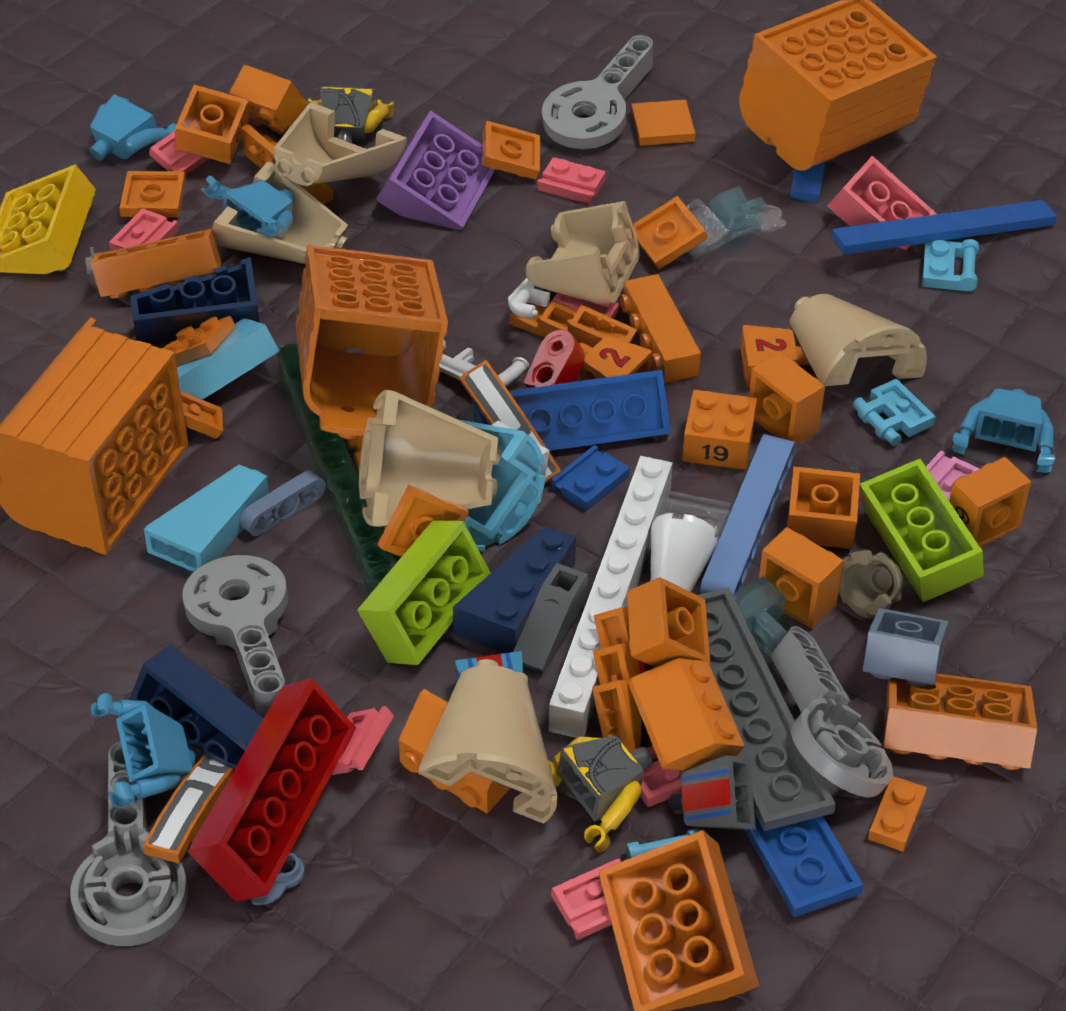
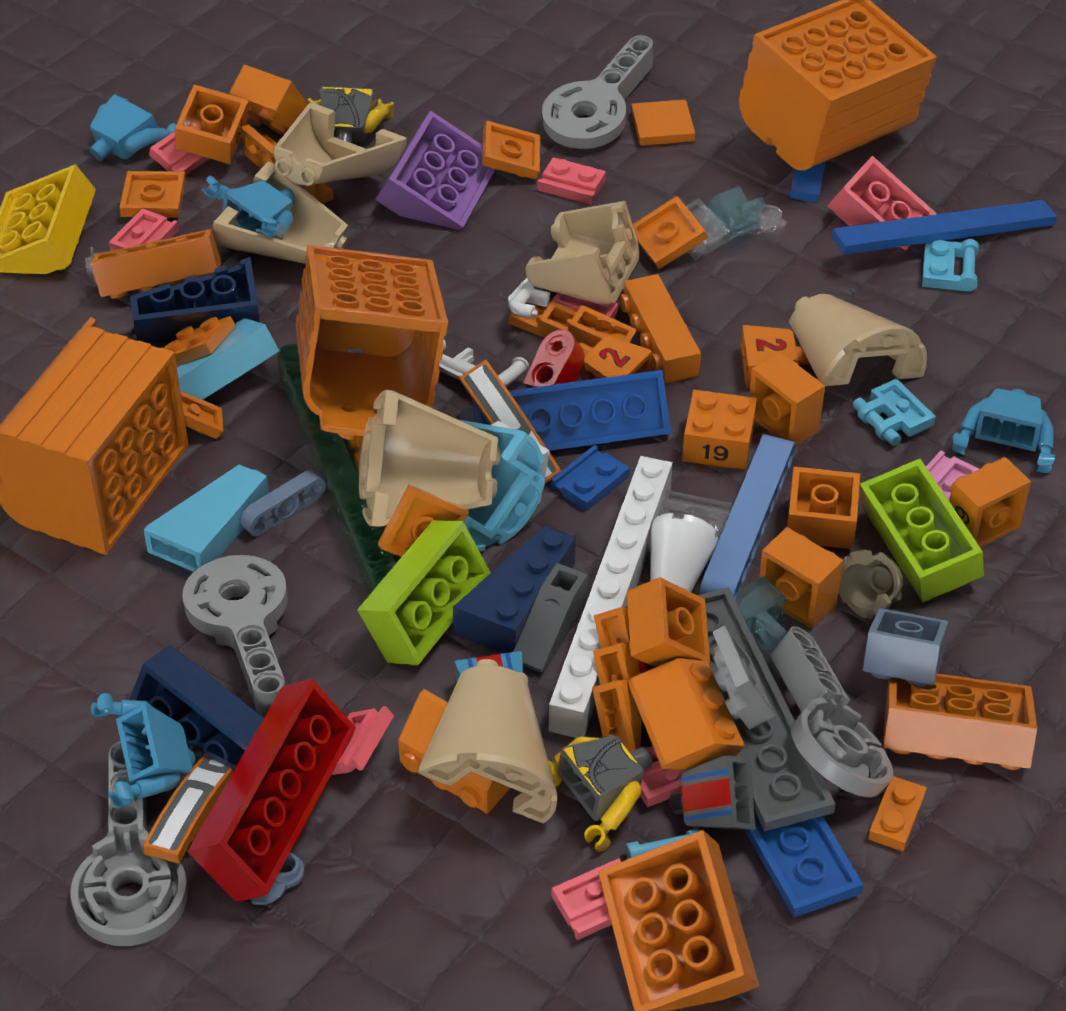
none -> light grey plate [713,625,775,729]

